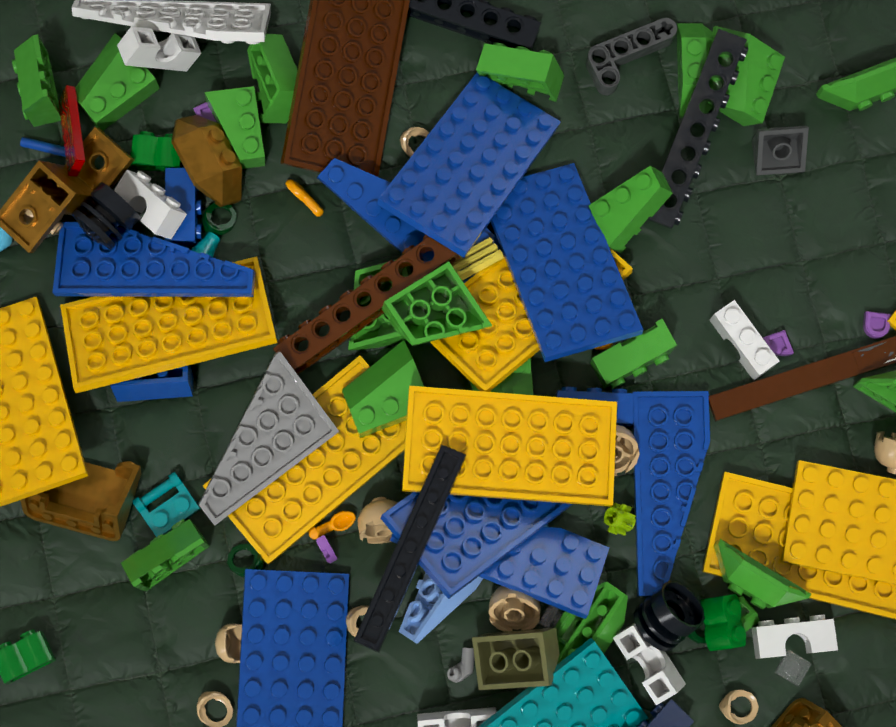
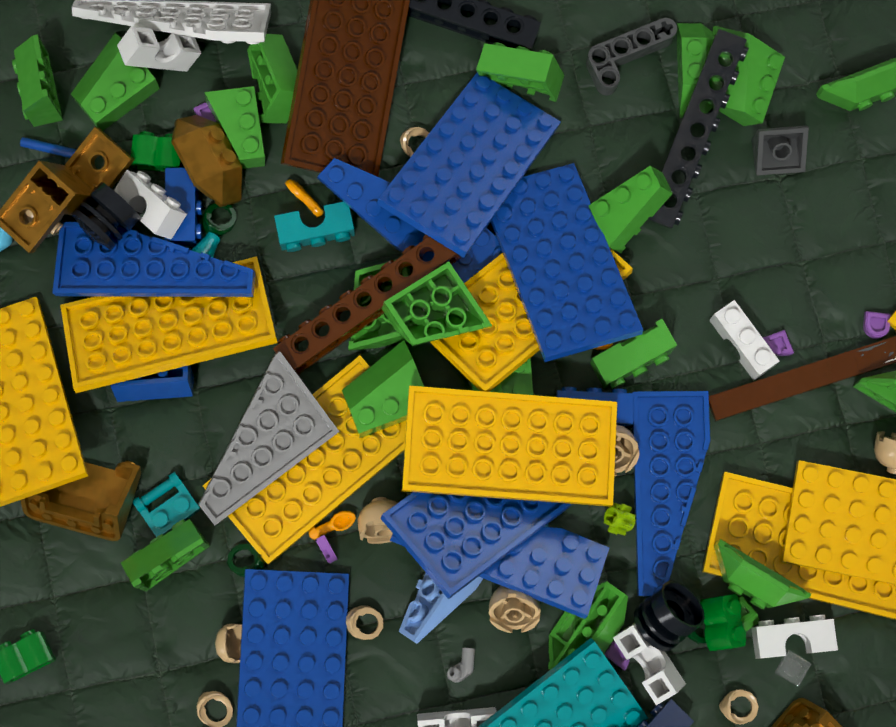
red tile [59,85,85,177] -> none
black tile [354,445,466,653] -> none
light yellow tile [452,237,504,281] -> none
olive slope [472,628,560,690] -> none
clear plate [538,604,562,628] -> none
none -> teal arch [274,202,355,252]
none -> medium lavender tile [604,641,629,671]

